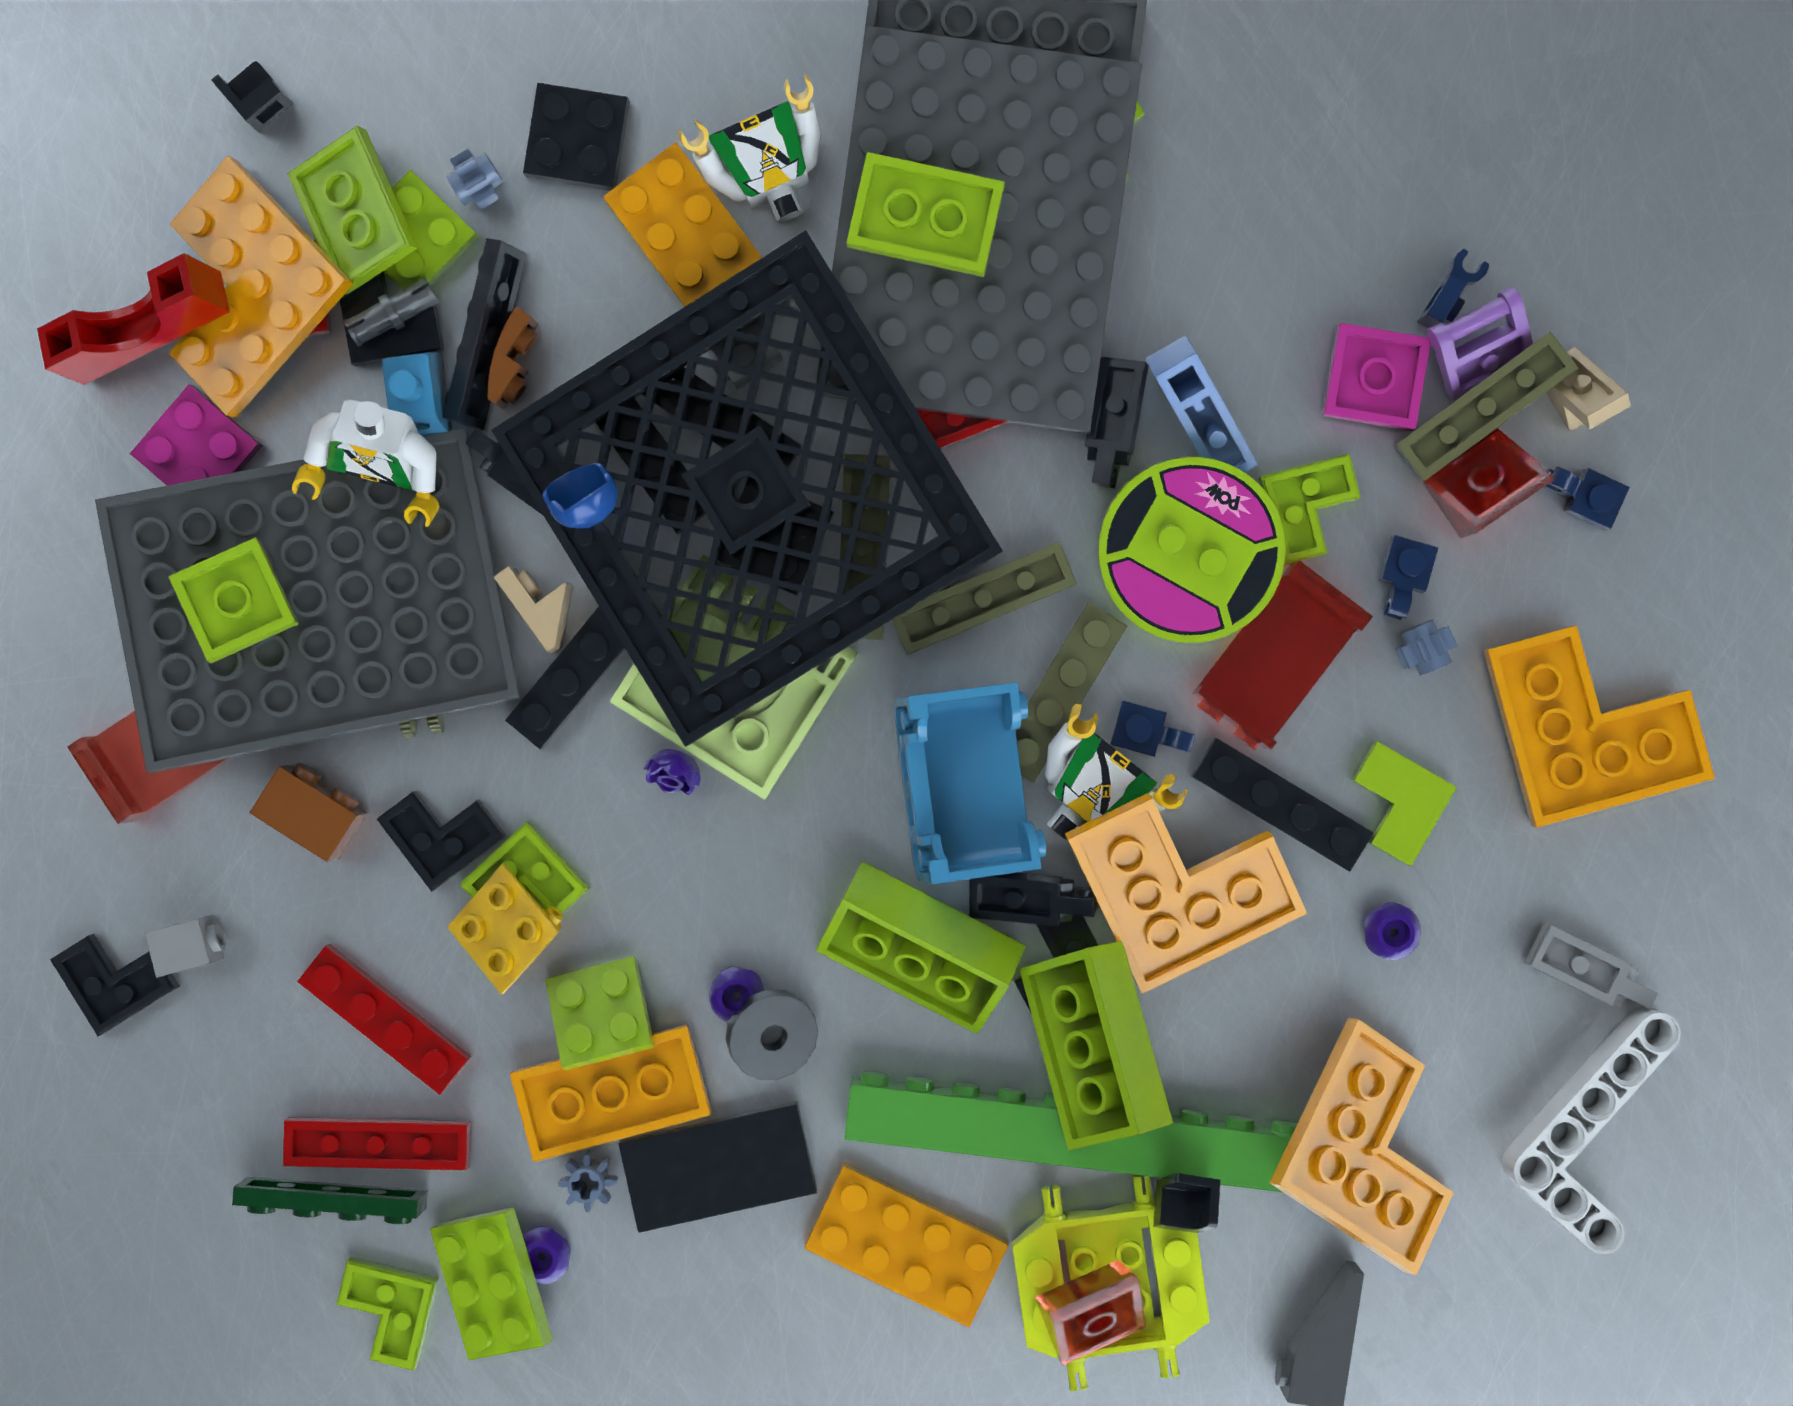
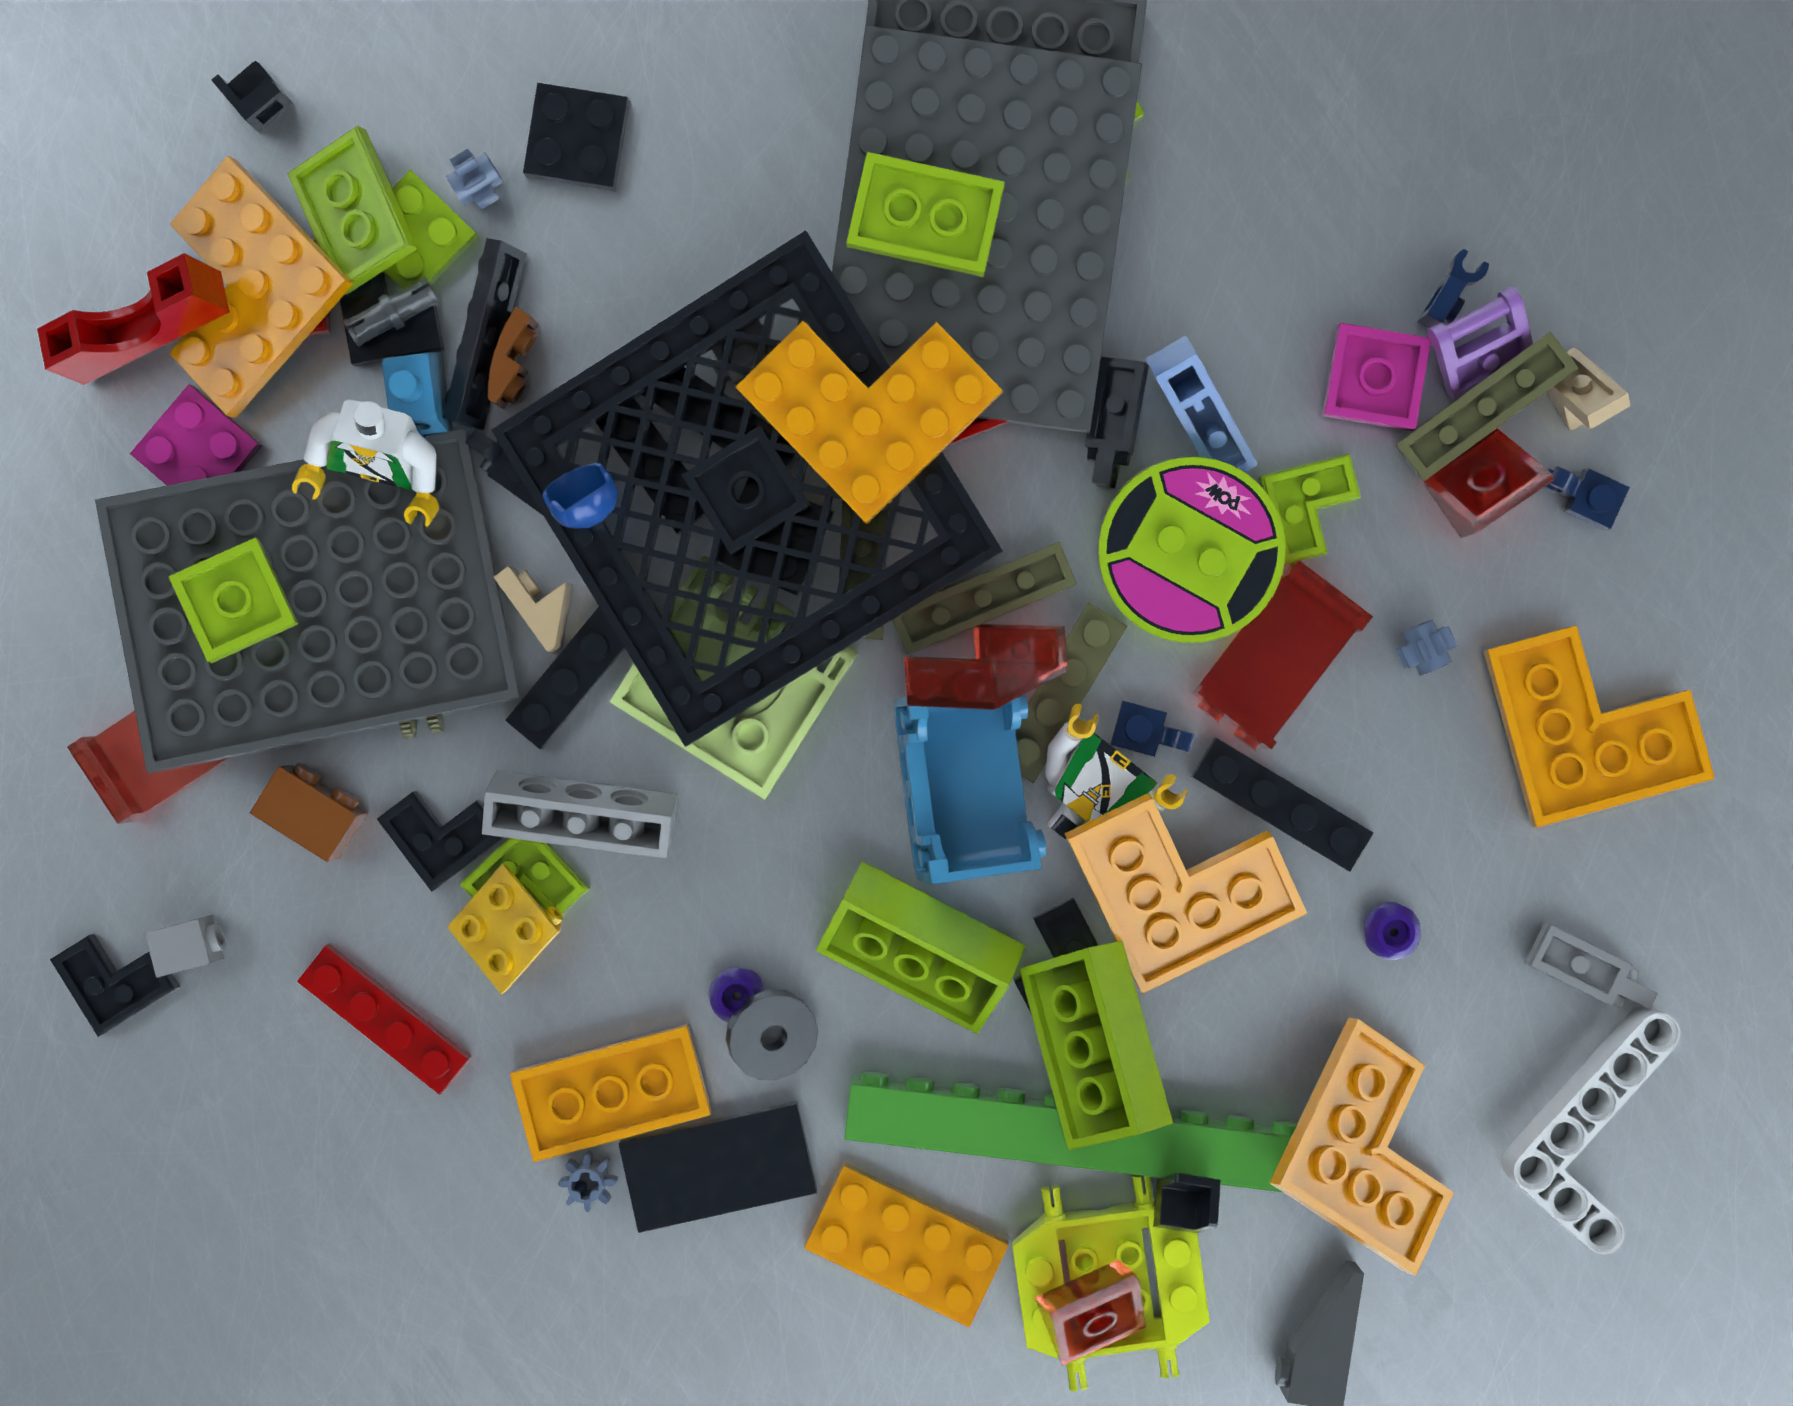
dark green plate [232,1177,428,1224] -> none
red plate [283,1117,471,1170] -> none
lime tile [336,1256,439,1371] -> none
lime plate [430,1207,553,1361] -> none
dark purple plate [522,1226,571,1285] -> none
lime plate [545,956,655,1070] -> none
light orange plate [603,142,762,307] -> none
dark purple plate [644,749,701,795] -> none
torso [677,74,821,223] -> none
black hinge [969,872,1098,927] -> none
lime tile [1351,741,1457,866] -> none
dark blue plate [1378,535,1438,620] -> none
none -> light grey brick [482,770,678,859]
none -> light orange plate [736,321,1003,524]
none -> clear red panel [904,624,1068,710]

